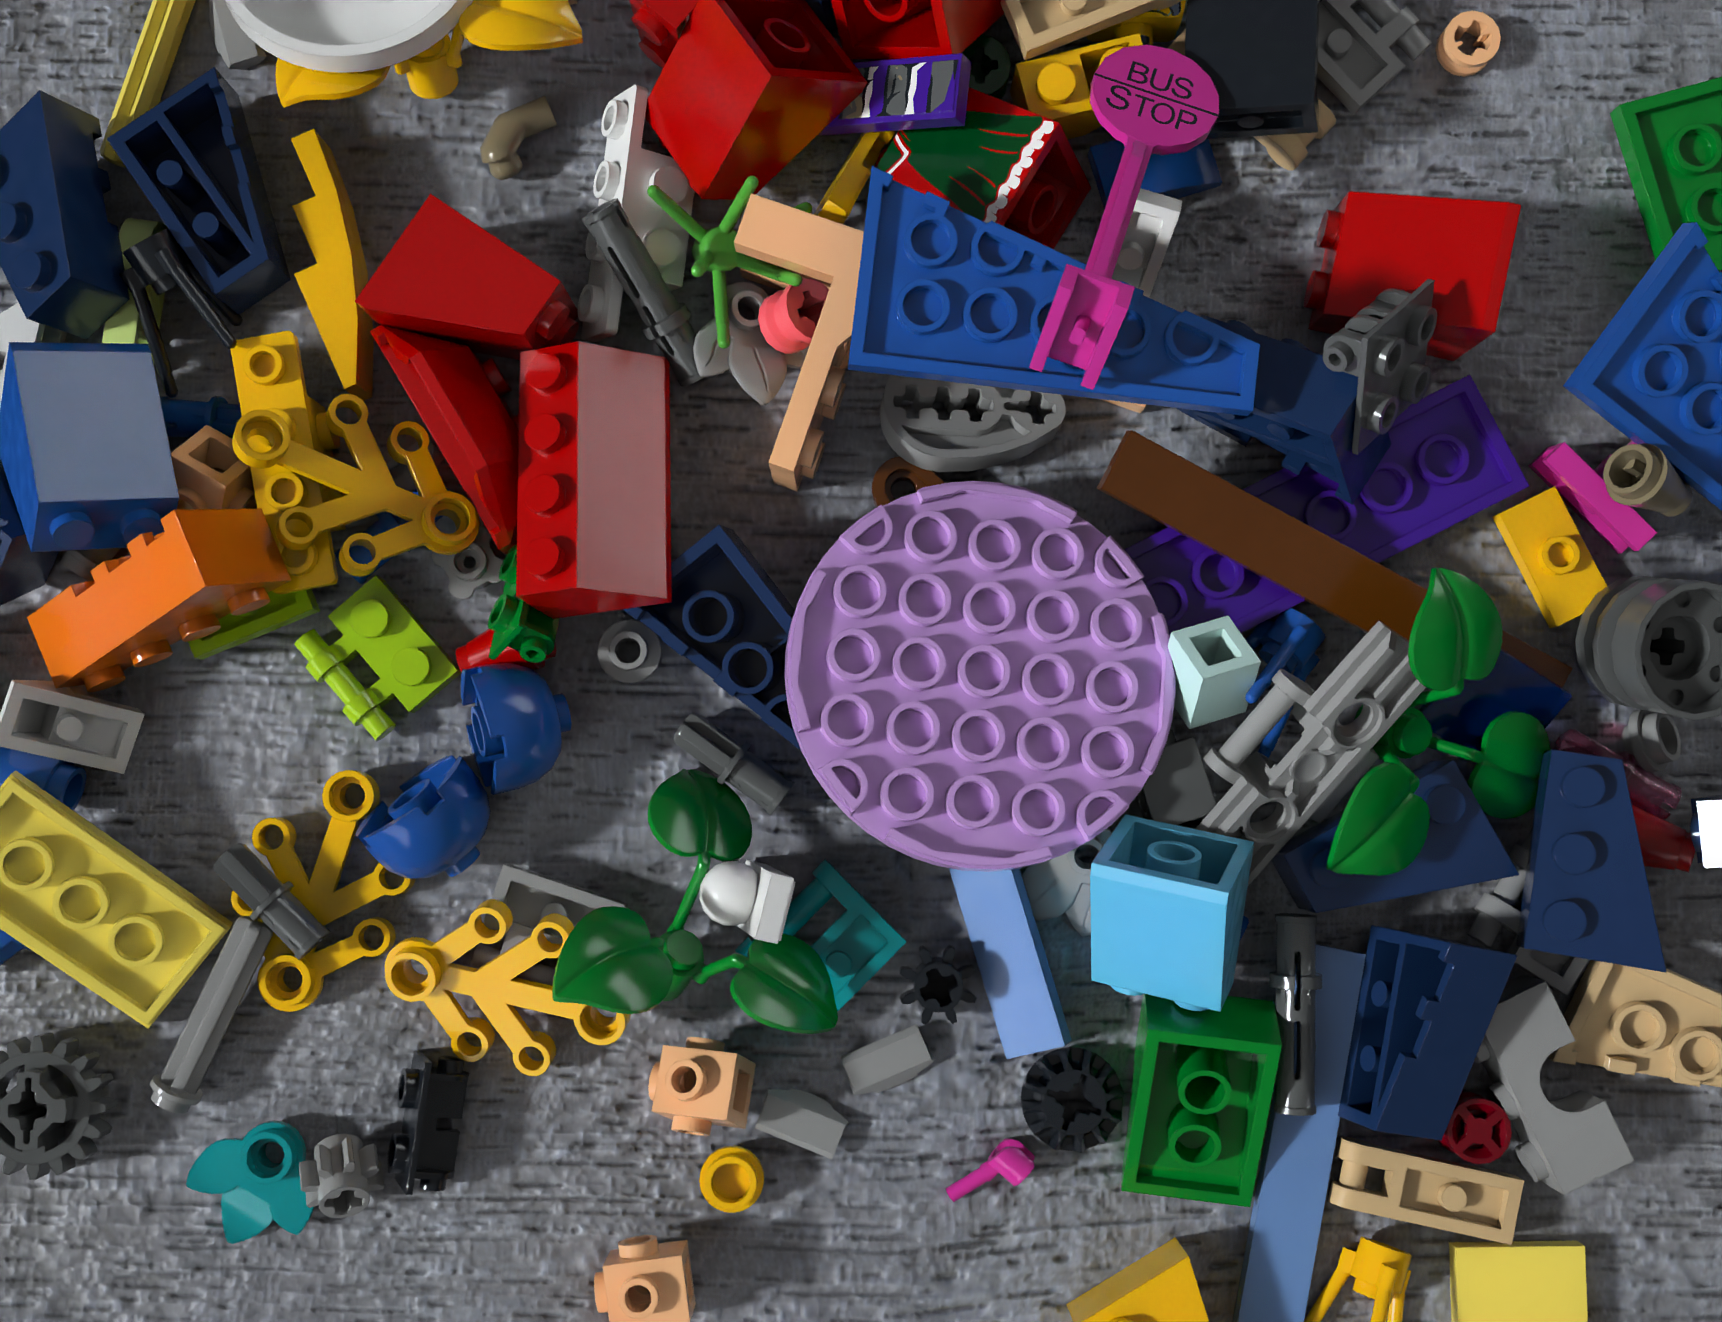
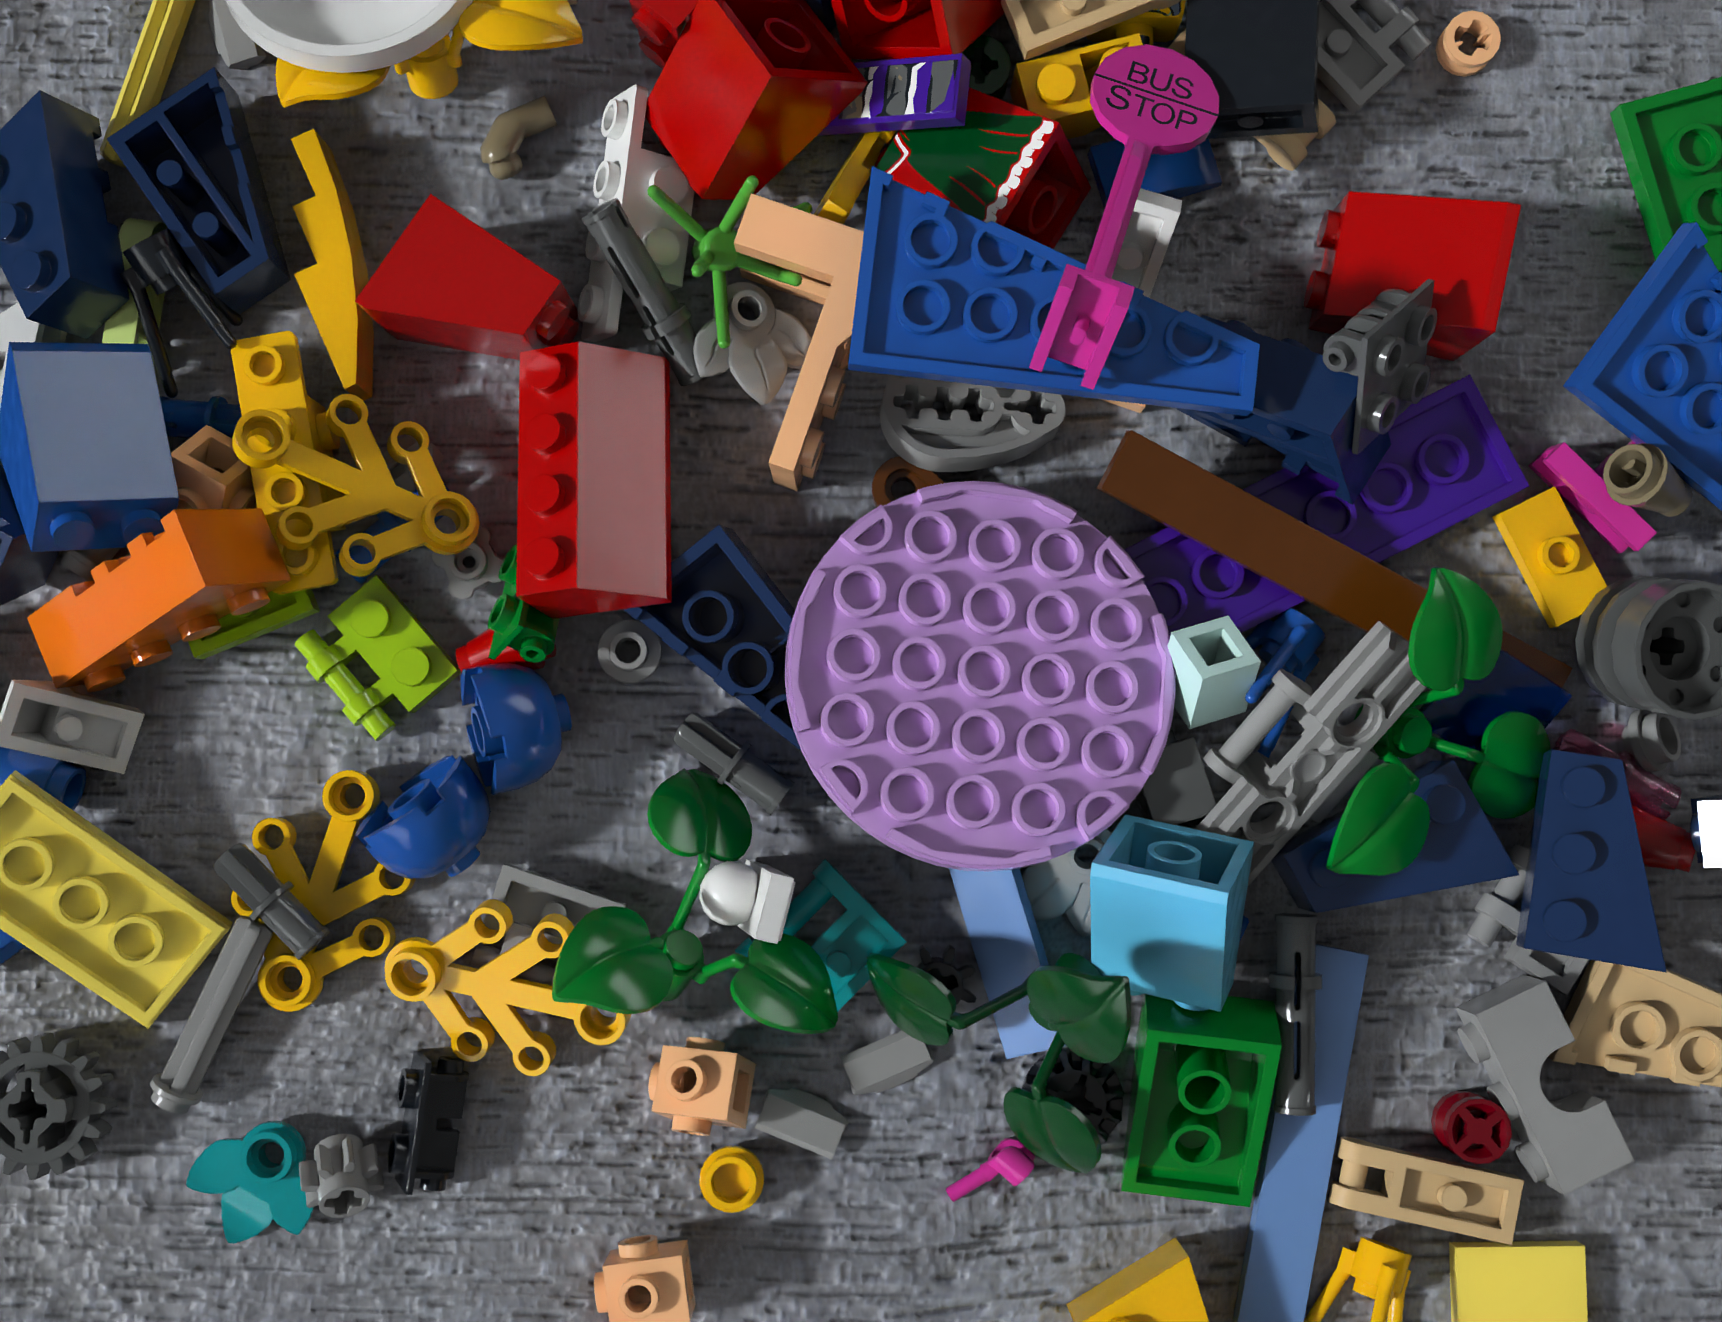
red wedge [370,325,519,554] -> none
coral wheel [758,278,829,354] -> none
dark blue wedge [1338,925,1518,1141] -> none
none -> dark green plant [866,953,1131,1174]

